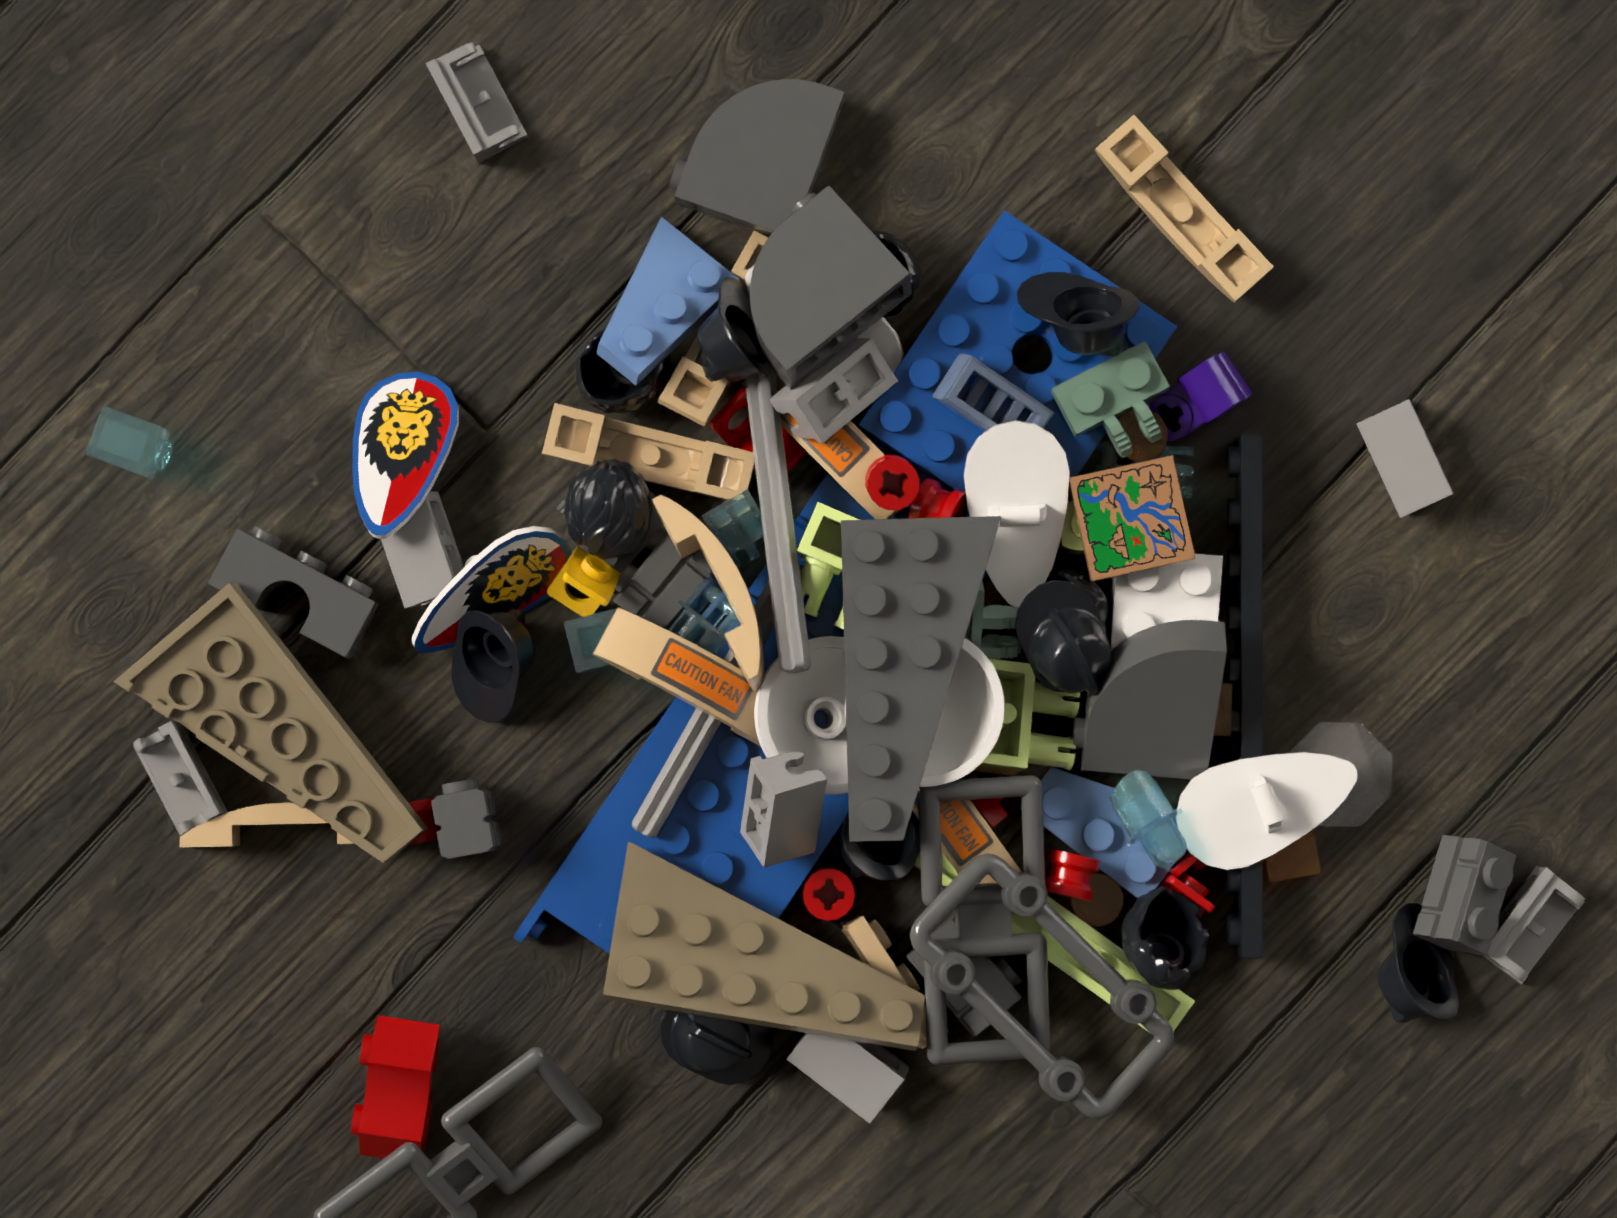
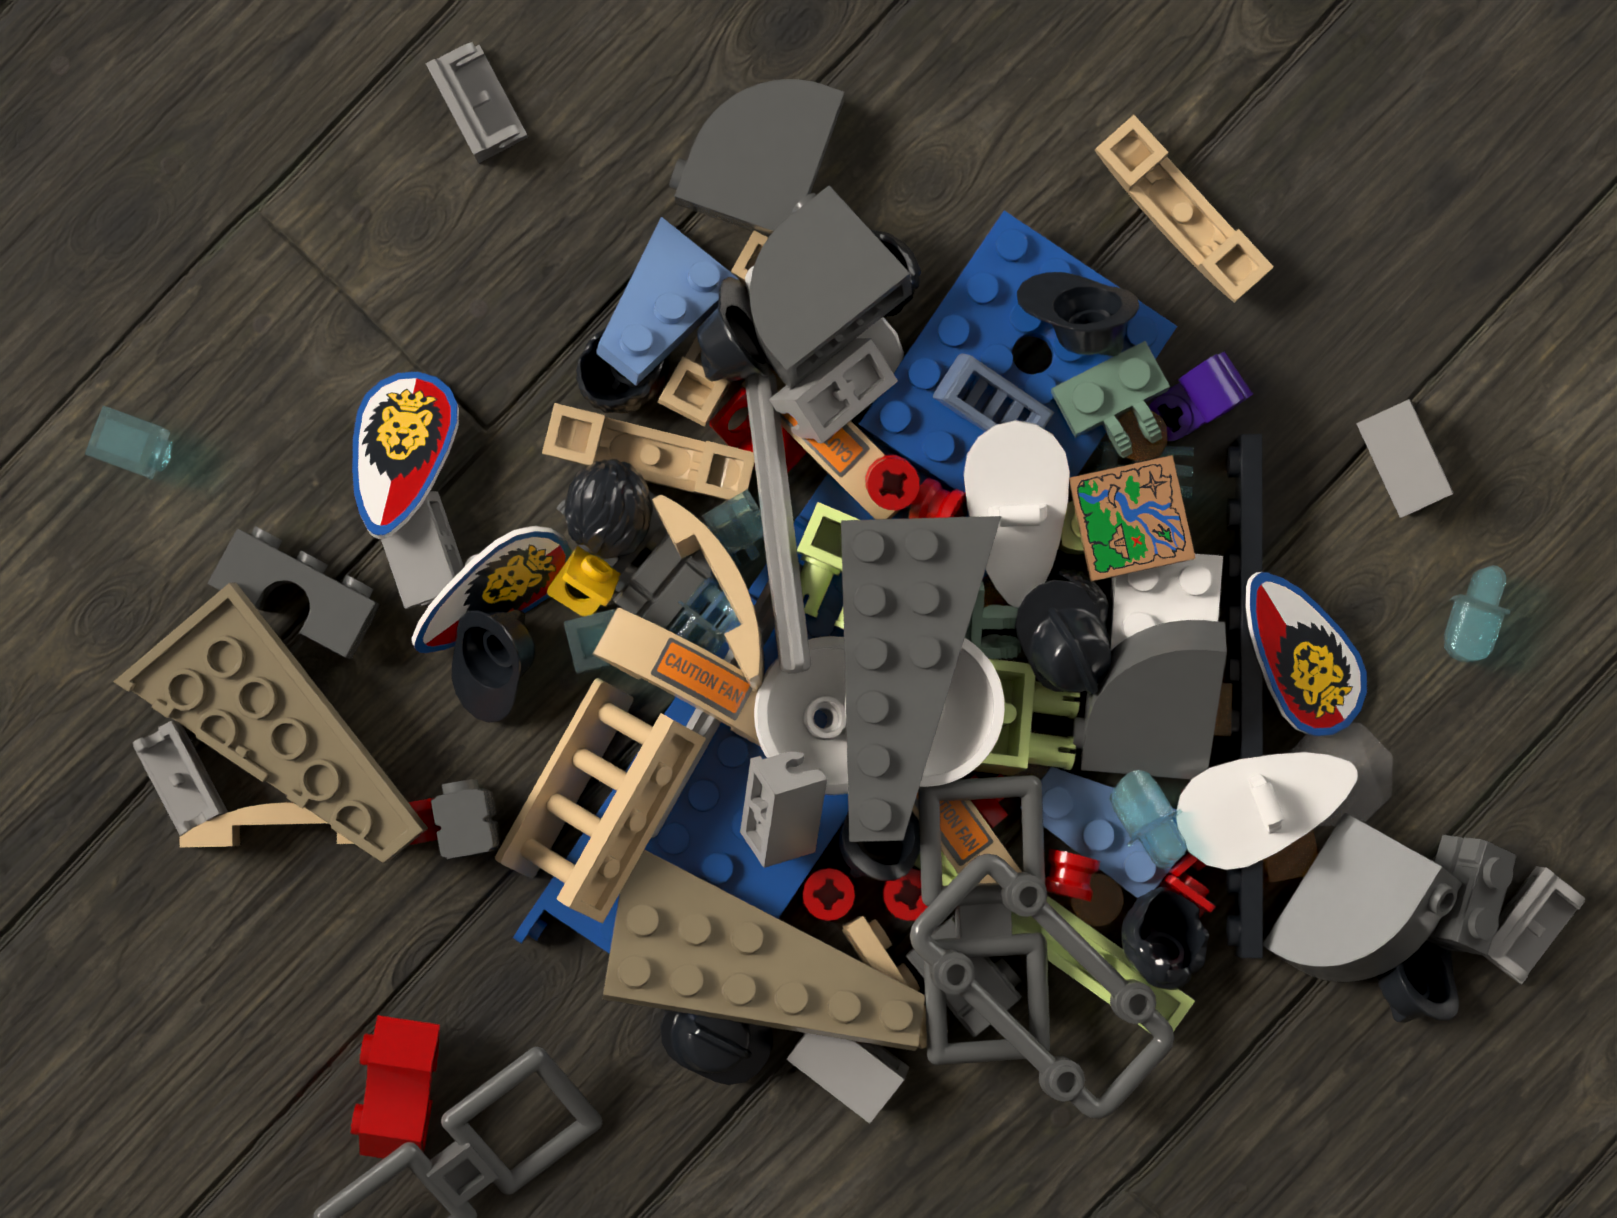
none -> tan fence [495,678,706,924]
none -> red wheel [883,868,927,921]
none -> shield [1246,572,1367,736]
none -> brick [1263,813,1463,982]
none -> clear light blue arm [1444,566,1510,662]

